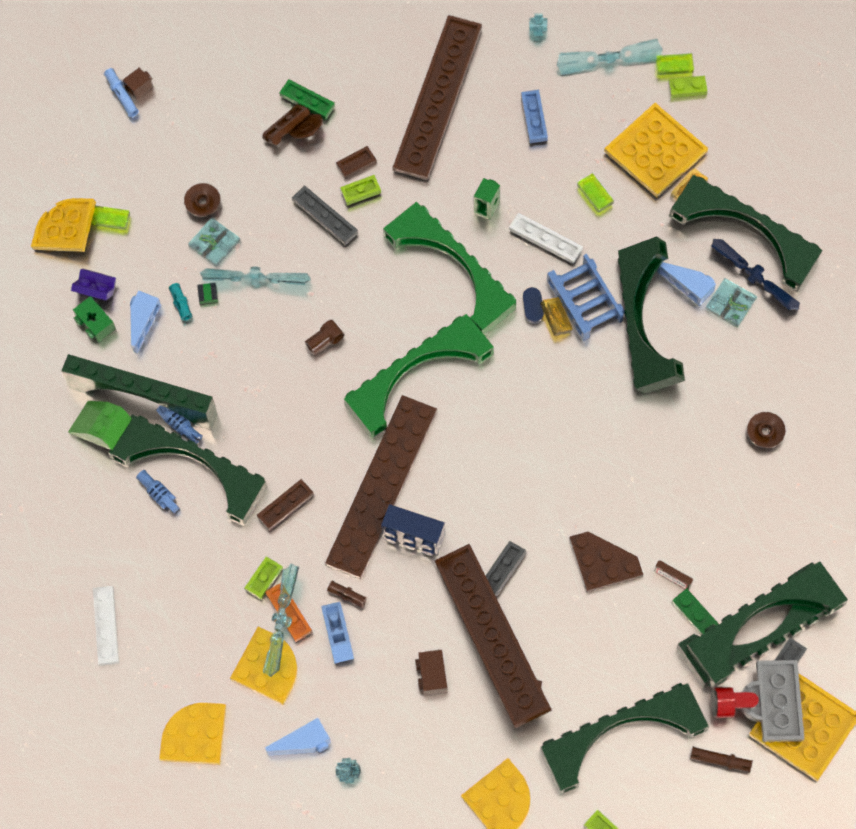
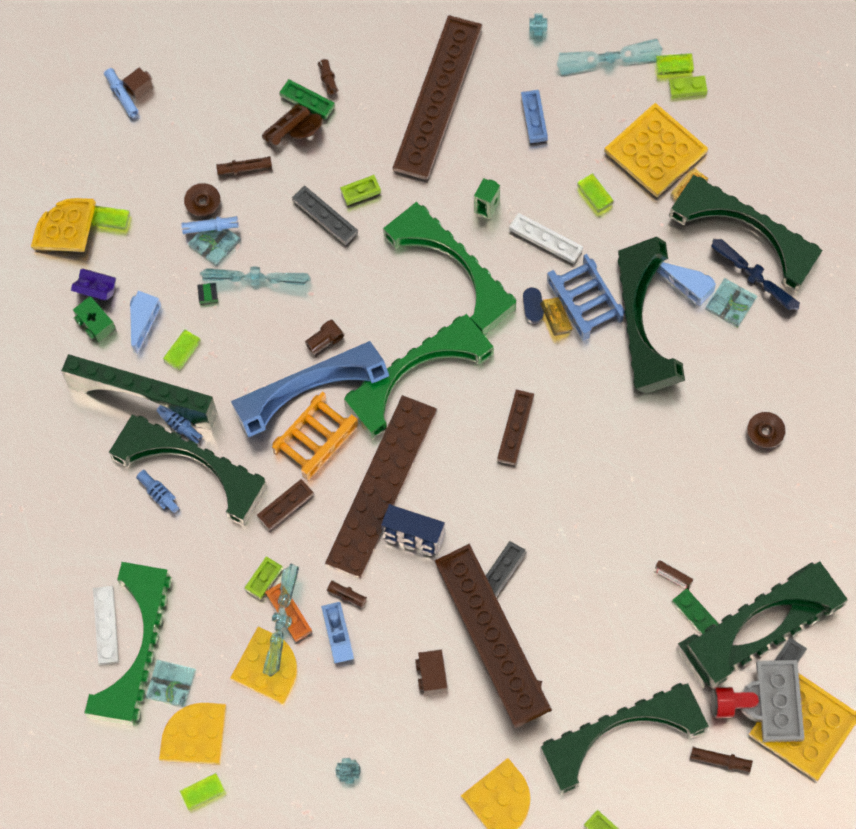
bright green slope [68,401,132,450] -> none
teal pin [169,283,193,321] -> none
light blue slope [265,718,331,756] -> none
reddish brown tile [336,146,377,179] -> none
reddish brown plate [569,531,644,593] -> none
none -> green arch [84,562,172,726]
none -> clear light blue tile [146,660,196,708]
none -> clear neon green plate [163,329,201,370]
none -> clear neon green plate [180,773,225,810]
none -> light blue pin [182,216,239,234]
none -> reddish brown pin [216,156,272,176]
none -> medium blue arch [231,341,389,438]
none -> light orange fence [272,391,358,481]
none -> reddish brown pin [318,59,338,95]
none -> reddish brown plate [497,389,534,466]

